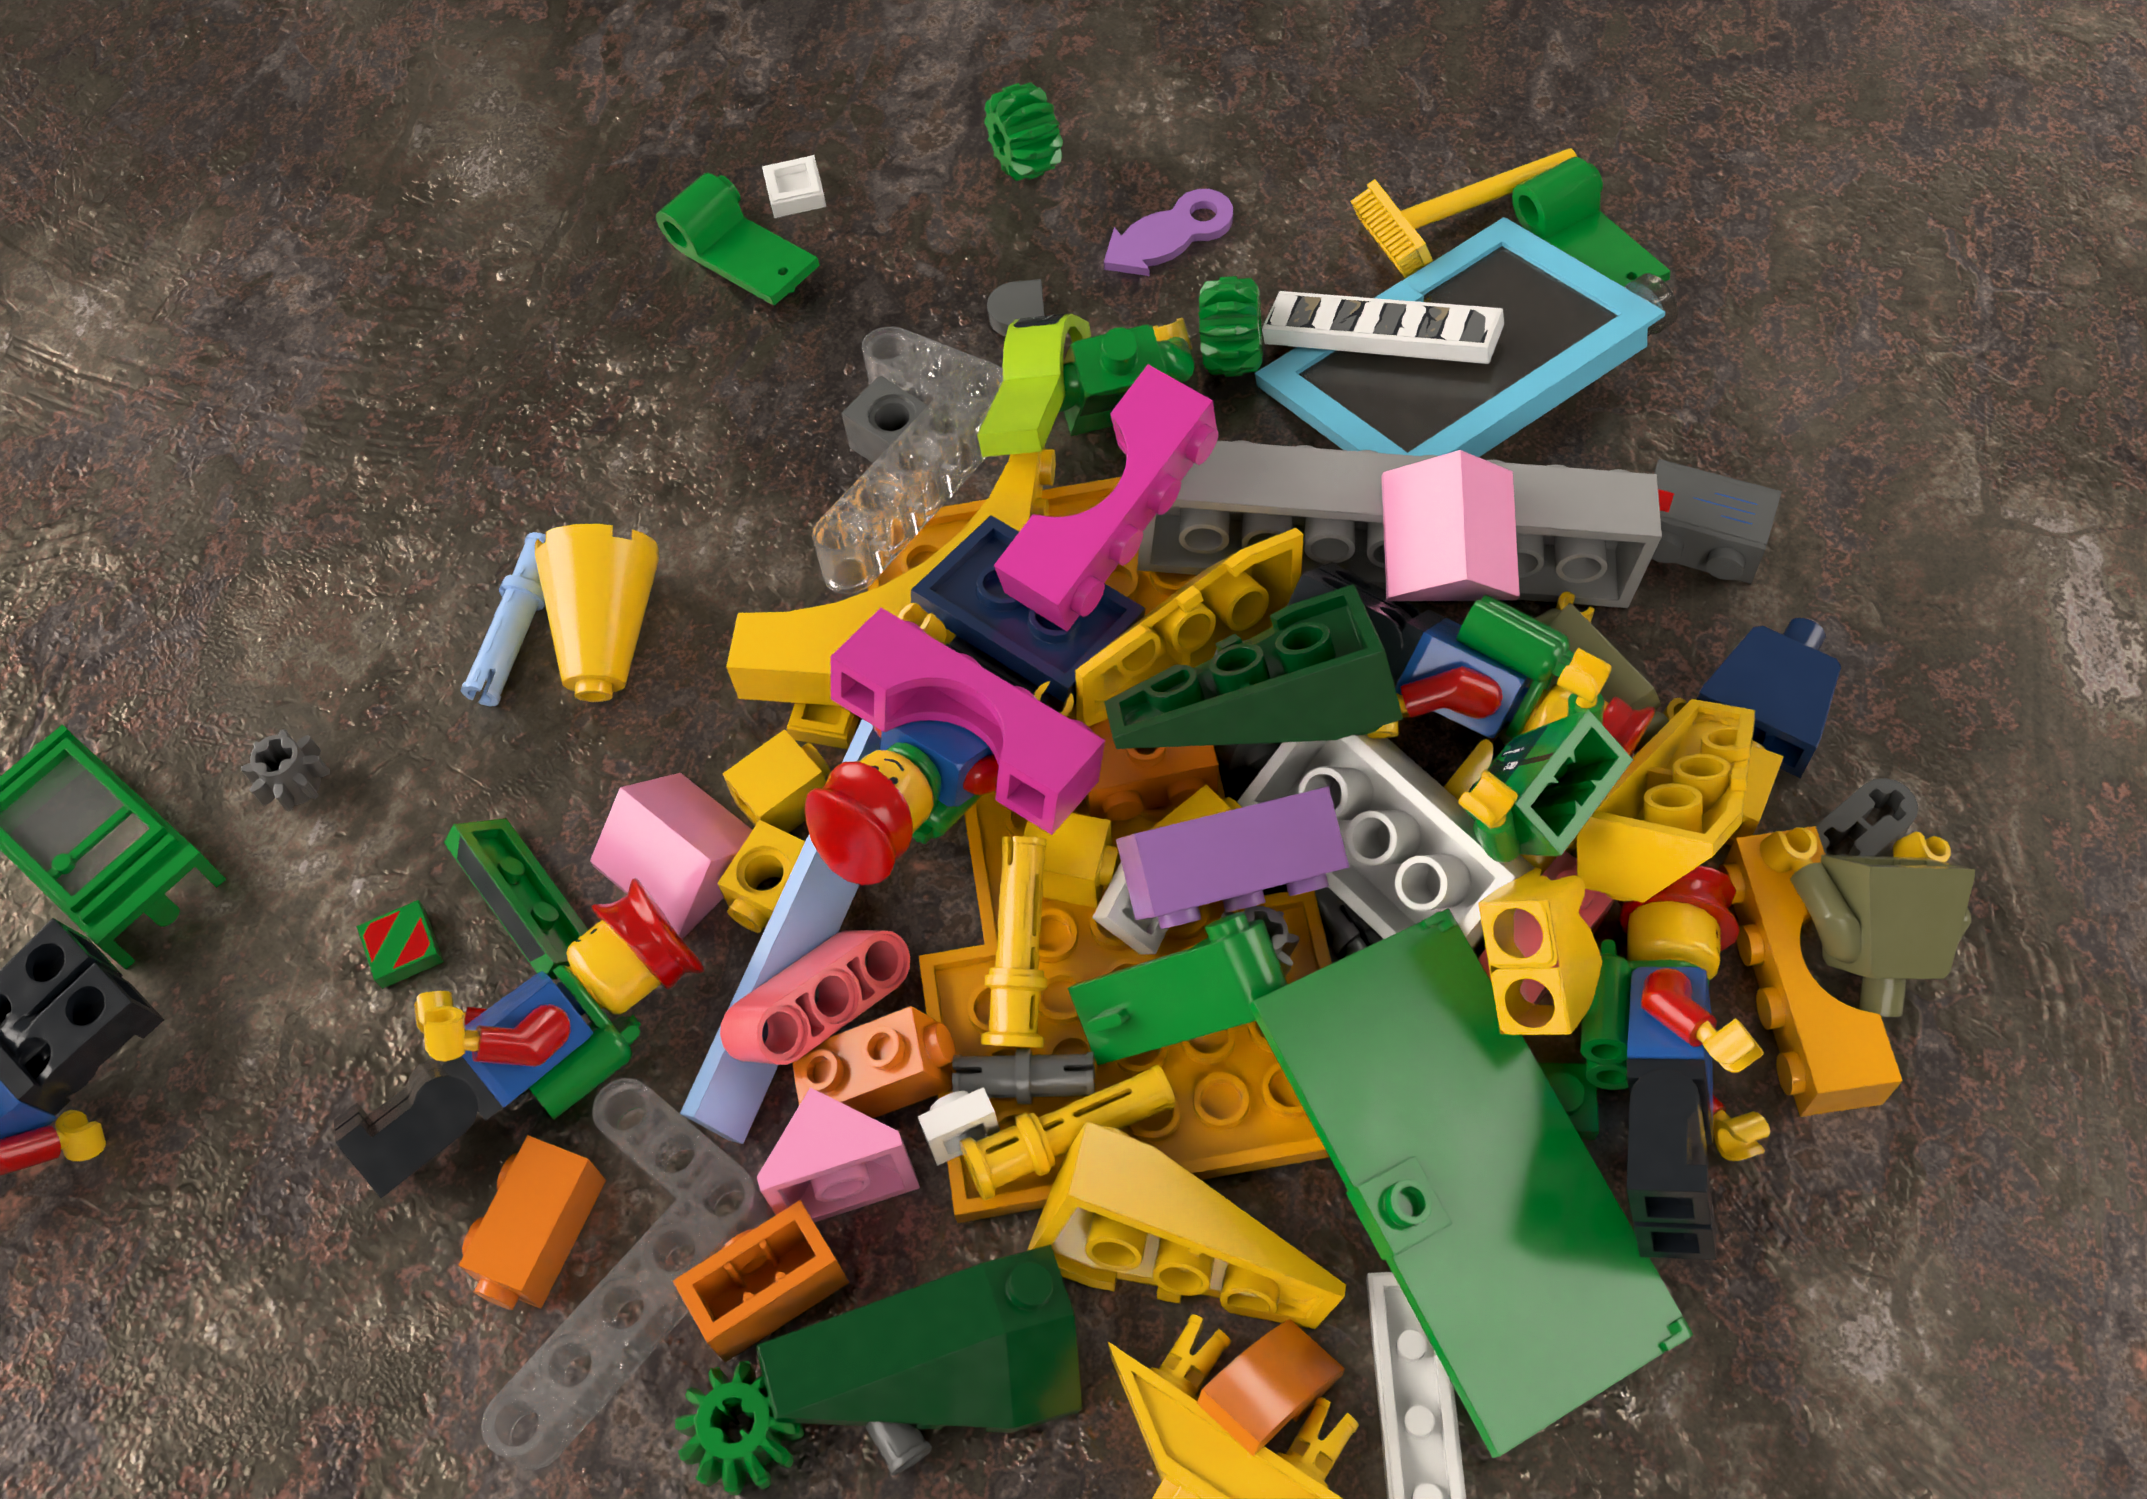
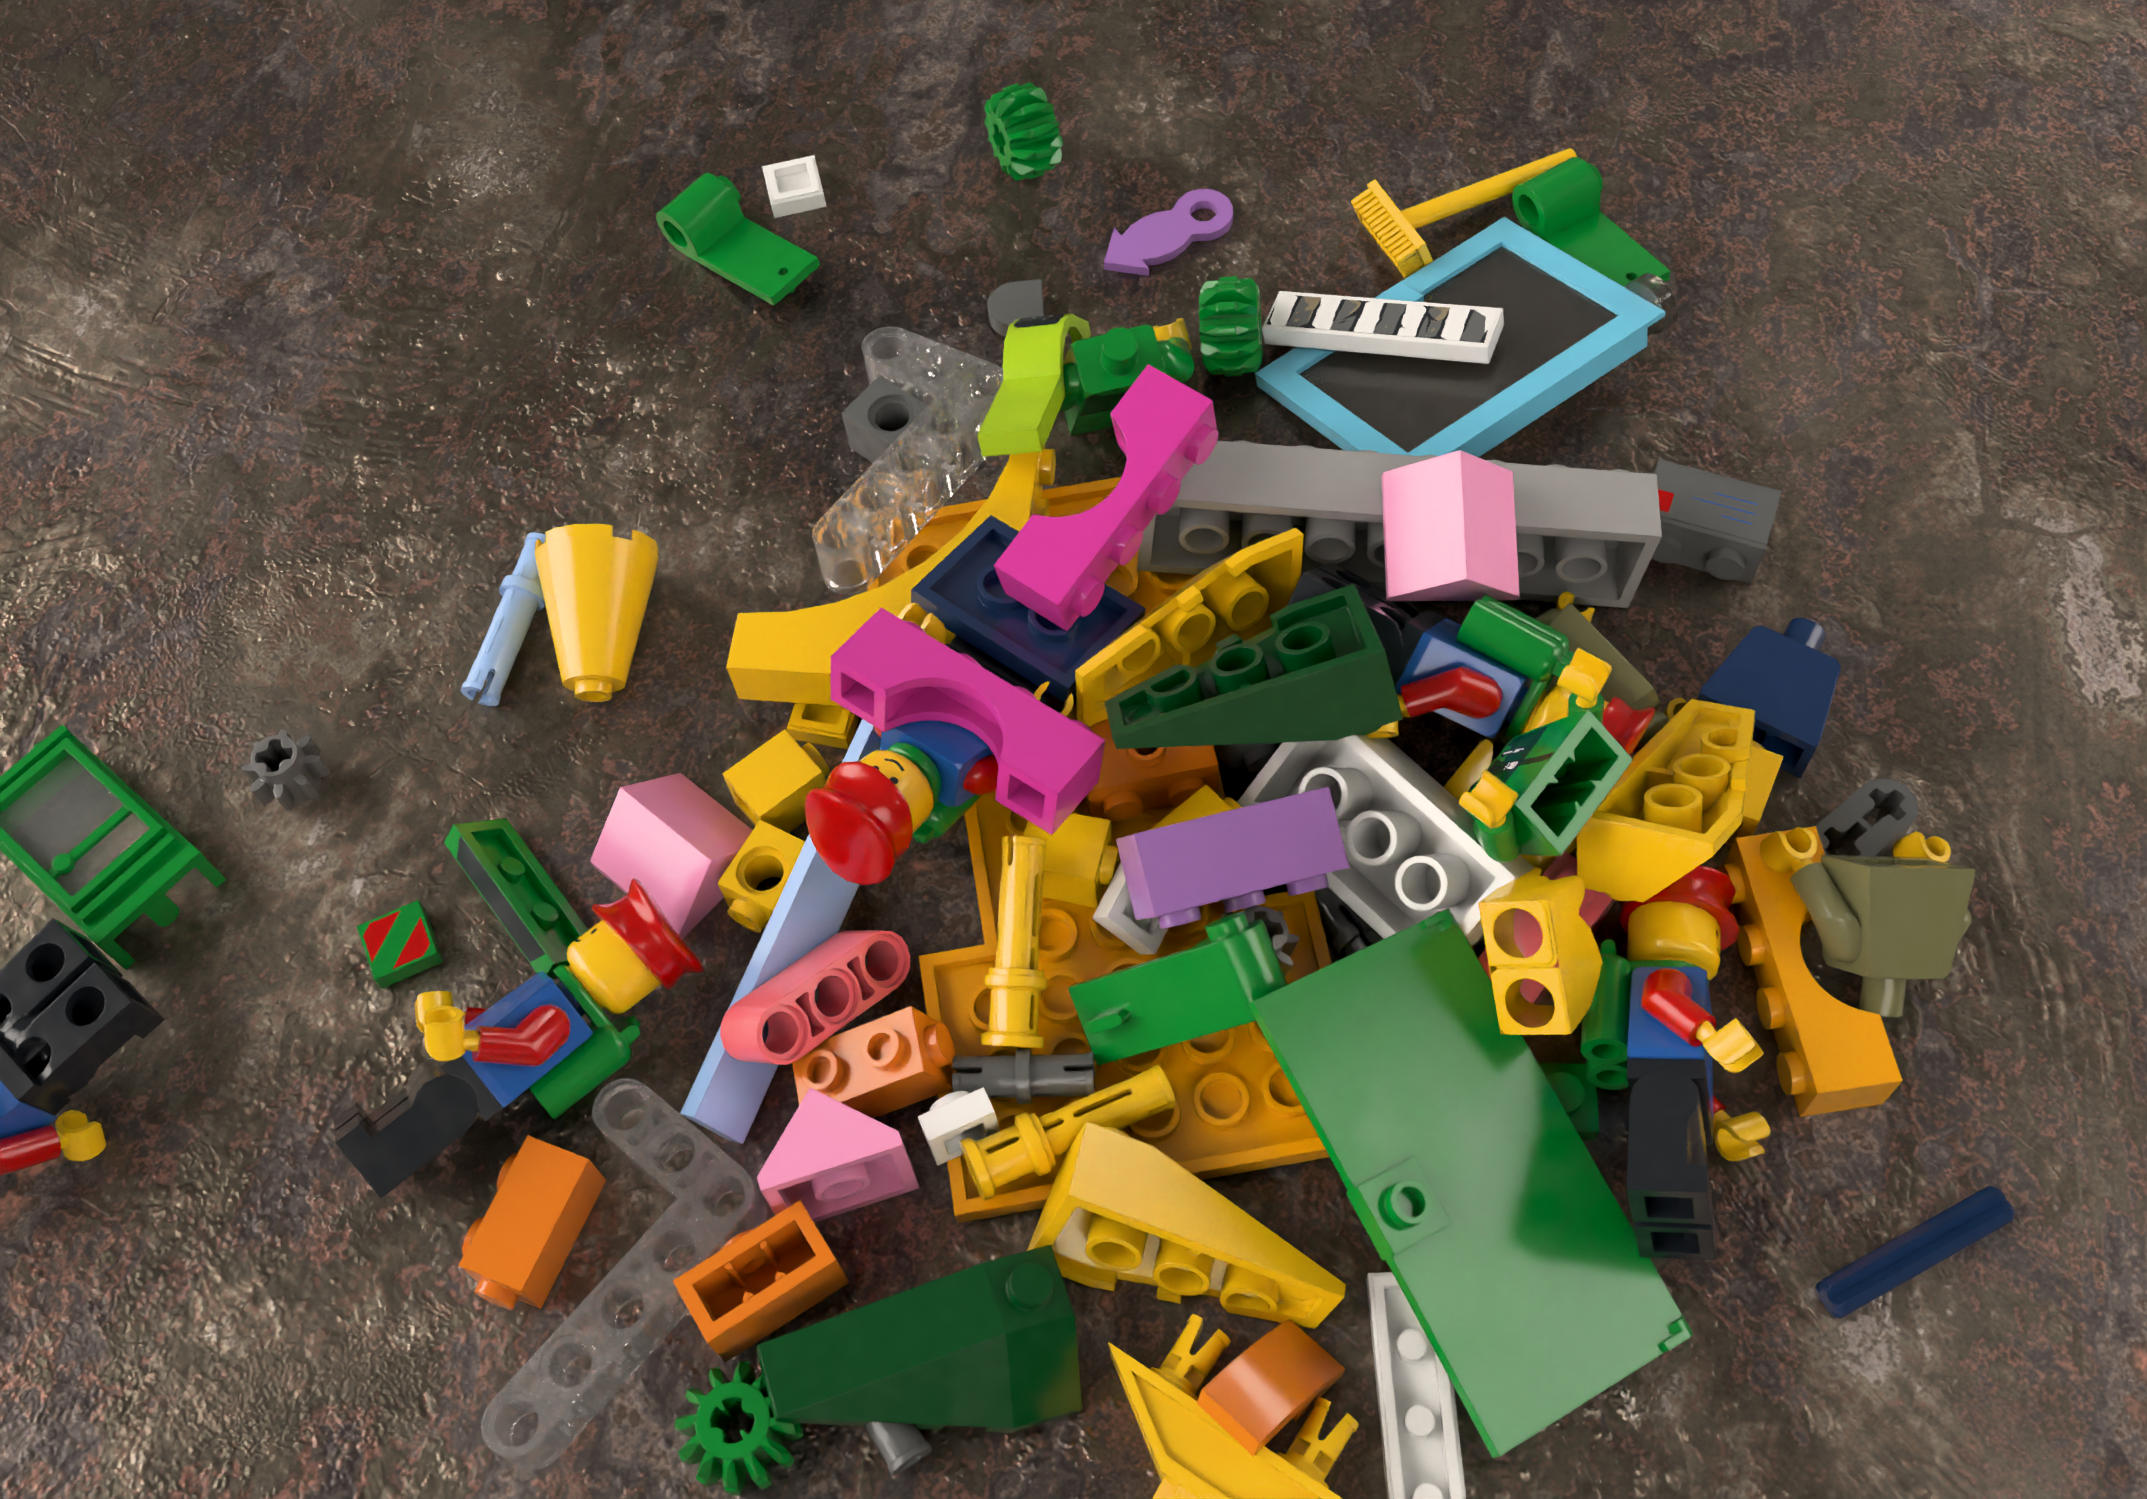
none -> dark blue axle [1815,1186,2015,1318]

